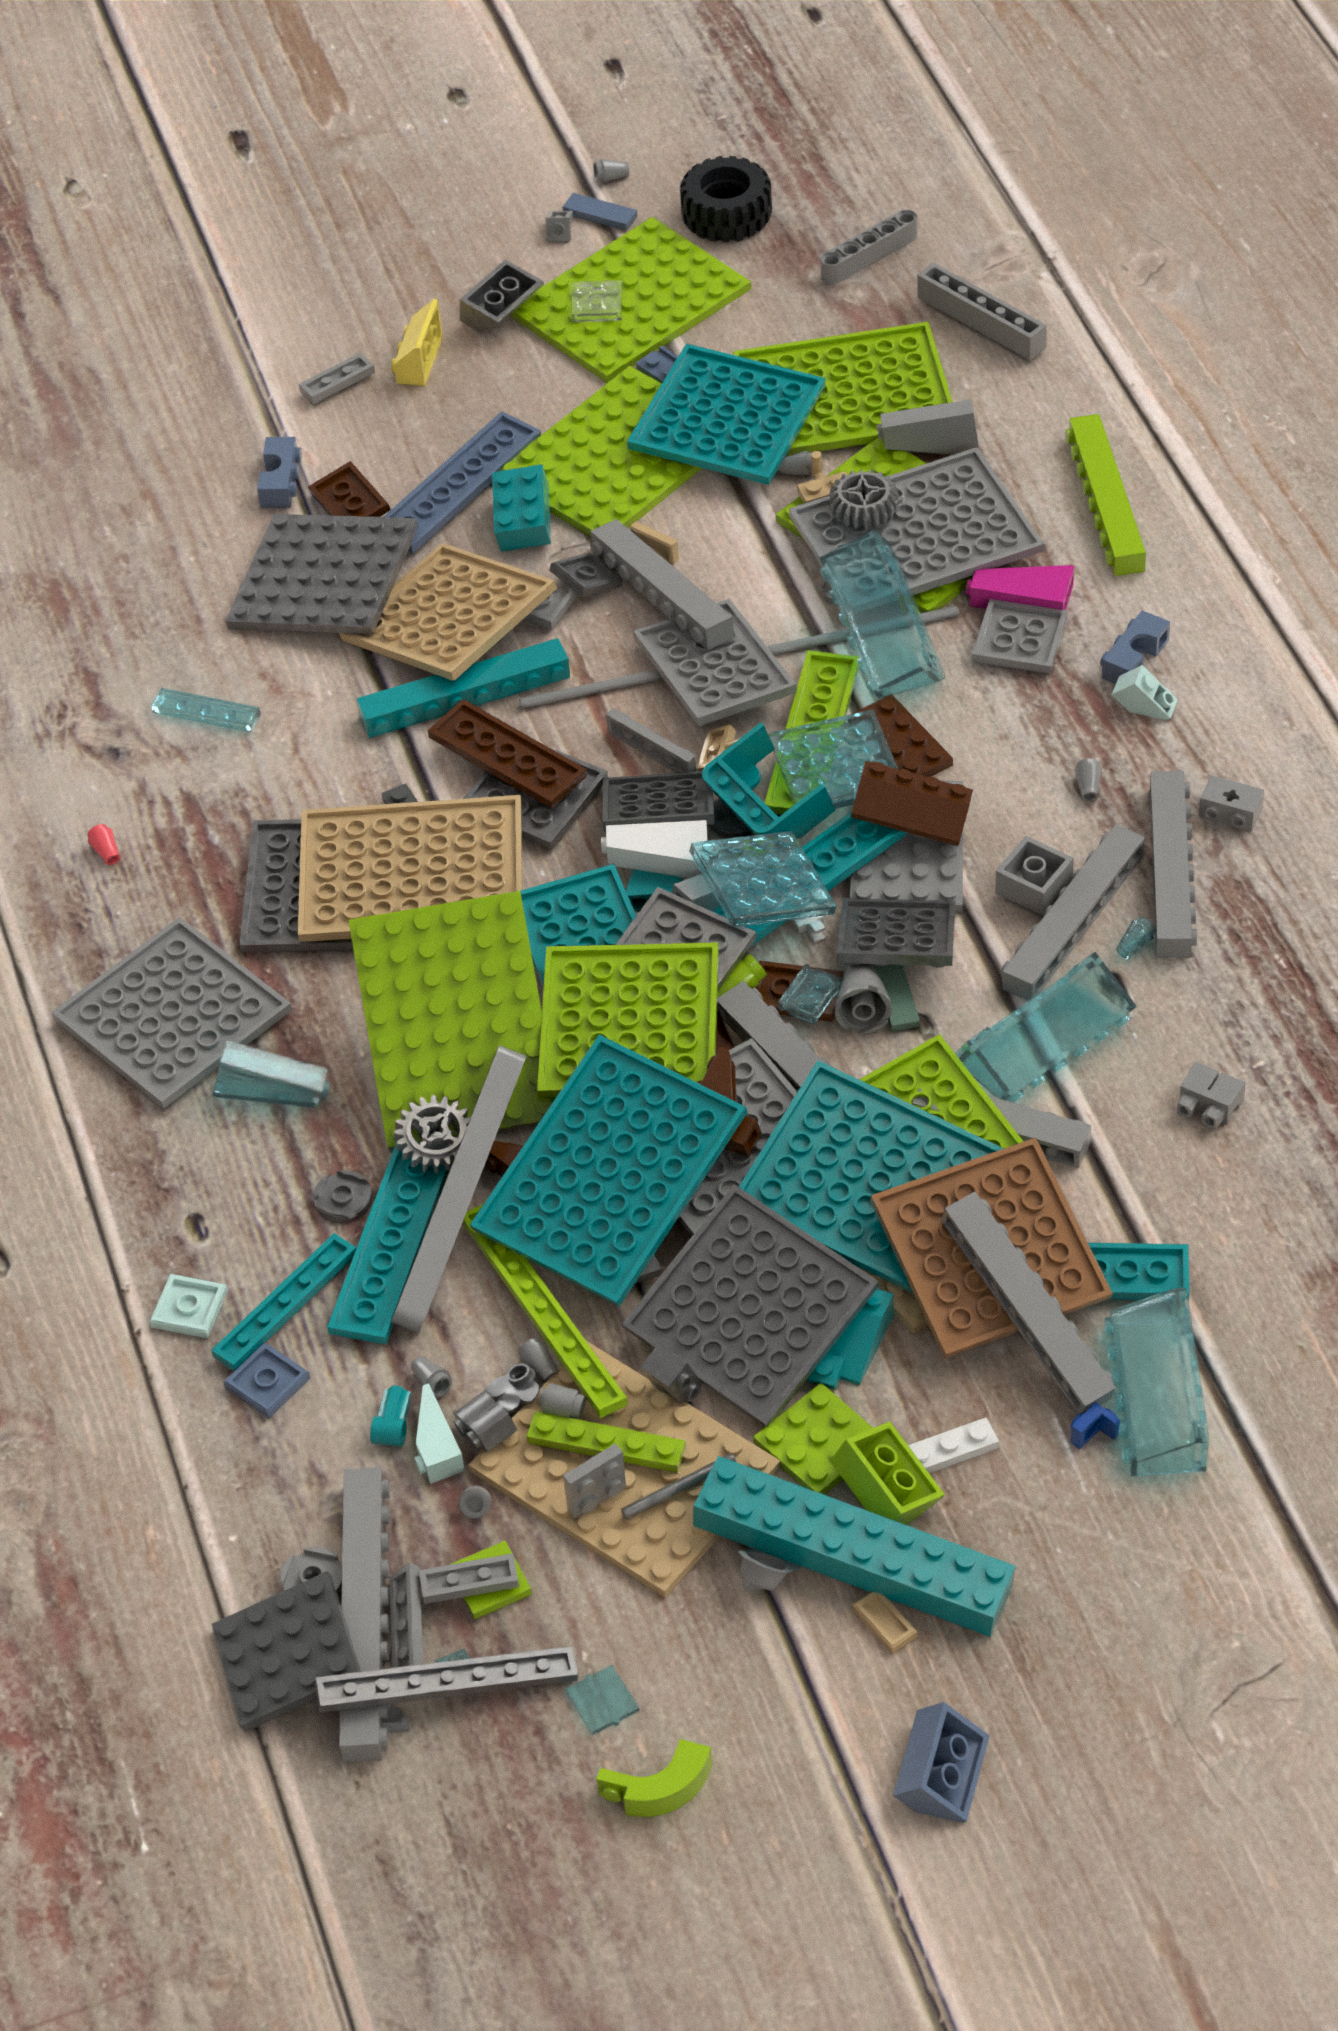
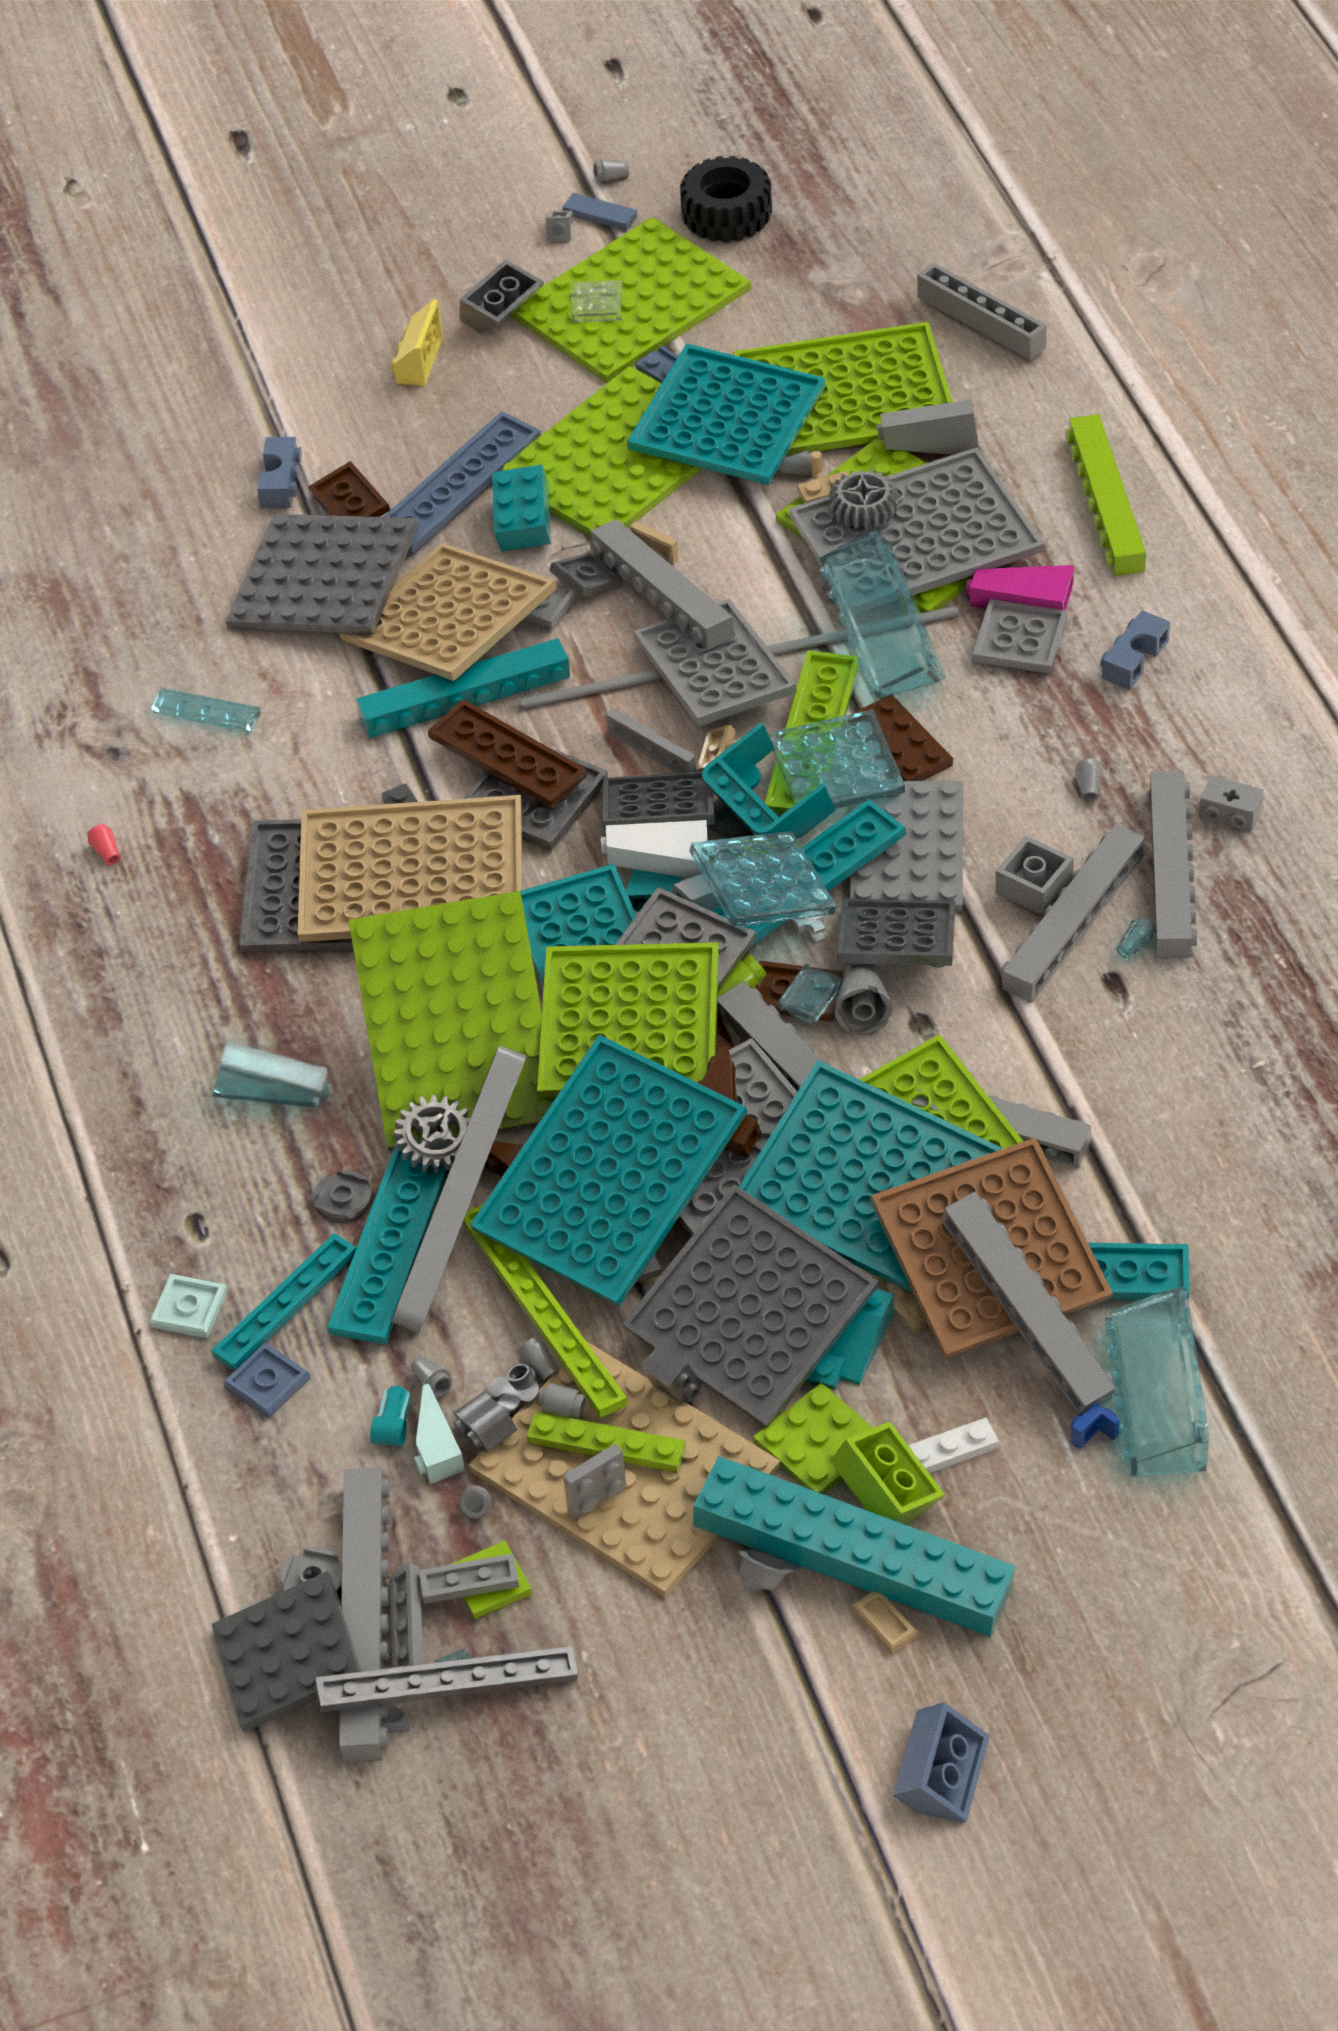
light grey plate [51,917,292,1109] -> none
light grey plate [299,352,375,405] -> none
clear light blue piece [565,1665,640,1735] -> none
lime arch [596,1739,713,1817] -> none
flat silver bar [621,1453,736,1520] -> none
light grey beam [821,209,918,284] -> none
reddish brown slope [850,760,973,846] -> none
sand green tile [873,964,920,1032] -> none
clear light blue windscreen [955,952,1137,1103] -> none
light aqua slope [1112,665,1178,720] -> none
light grey hips [1177,1062,1246,1129] -> none

